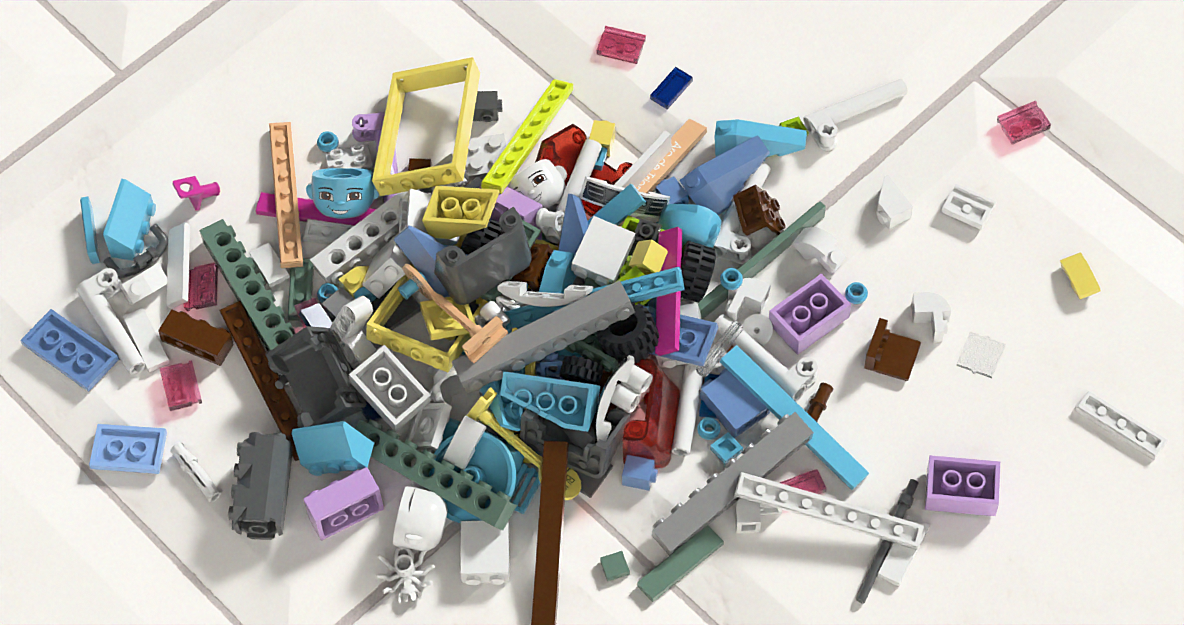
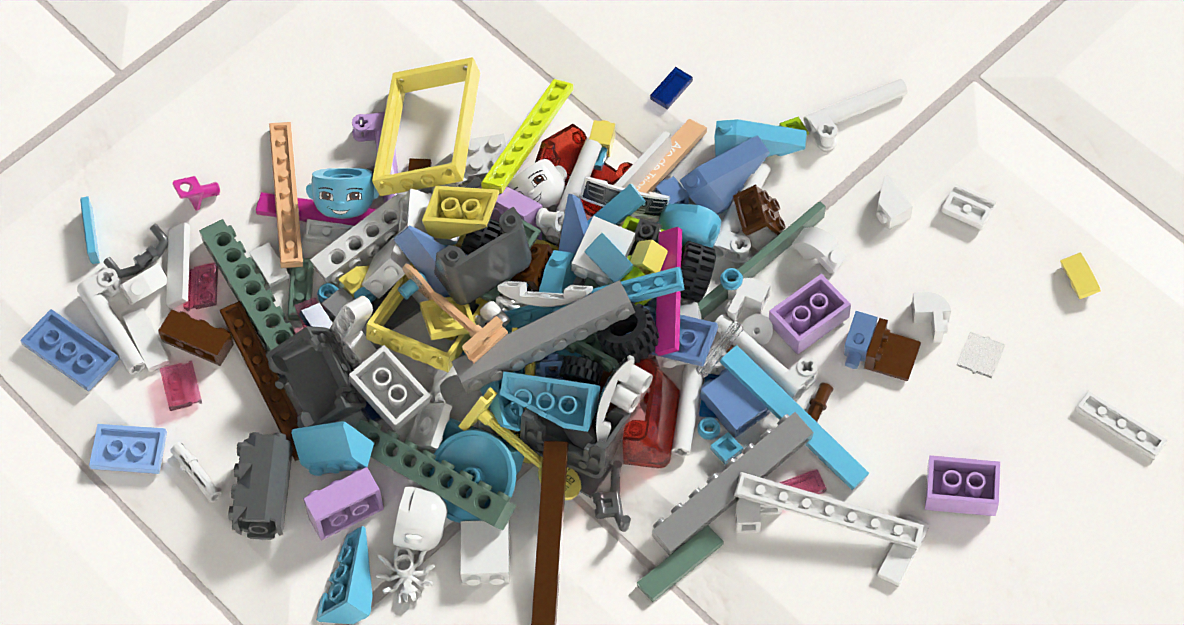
medium azure slope [103,179,156,261] -> none
medium azure plate [317,131,339,152] -> none
white hinge [325,144,373,169] -> none
white slope [443,415,486,470] -> none
dark grey brick [473,91,503,122] -> none
medium azure tile [509,464,541,514] -> none
clear pink plate [596,26,646,64] -> none
sand green tile [600,551,630,582] -> none
medium blue brick [622,455,658,491] -> none
medium azure plate [845,282,868,304] -> none
dark grey bar [856,479,919,604] -> none
clear pink plate [997,101,1051,144] -> none
none -> medium azure wedge [316,526,373,625]
none -> medium azure slope [584,233,633,283]
none -> dark grey piece [592,460,631,532]
none -> medium blue torso [844,311,878,369]

